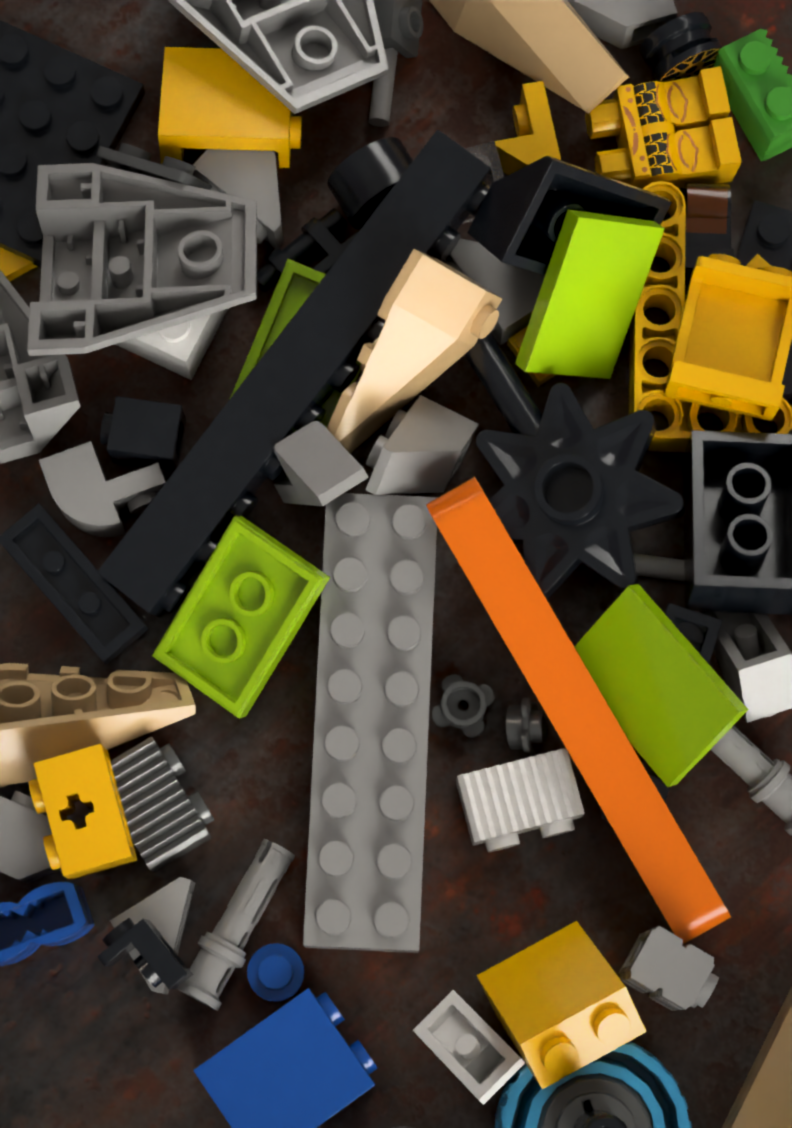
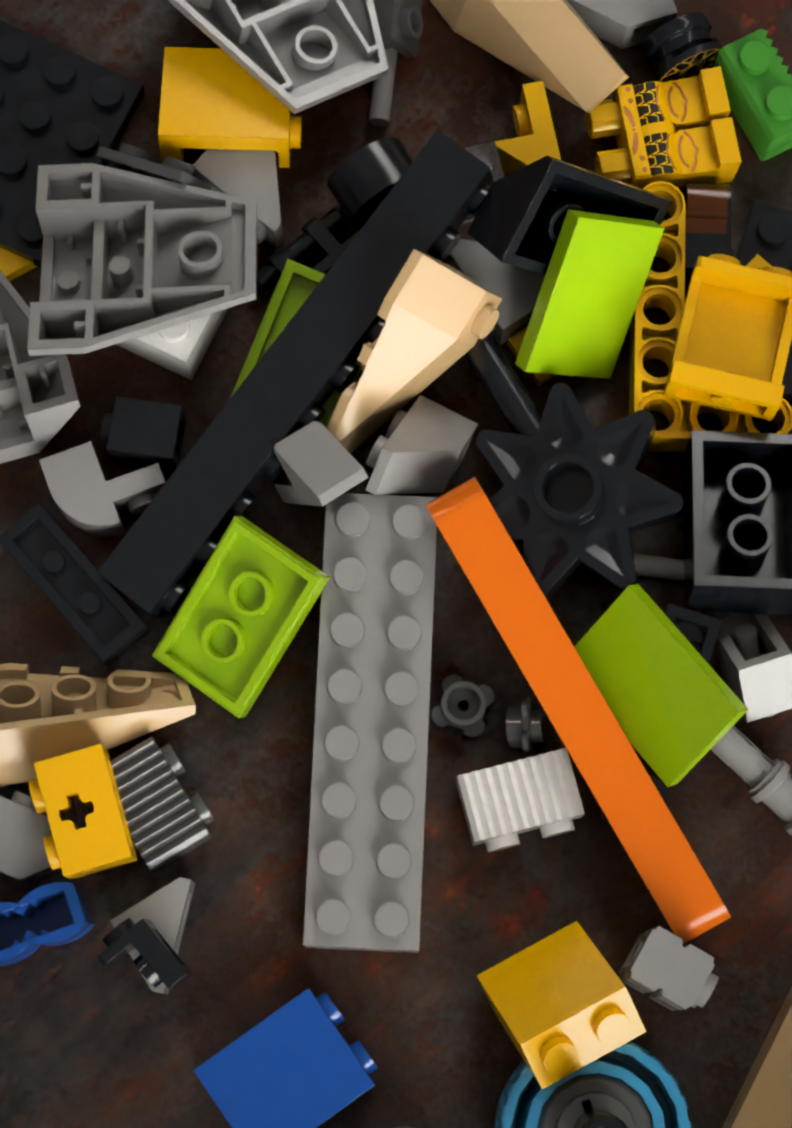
light grey pin [176,839,295,1011] -> none
blue plate [247,943,304,1002] -> none
white slope [413,990,525,1105] -> none

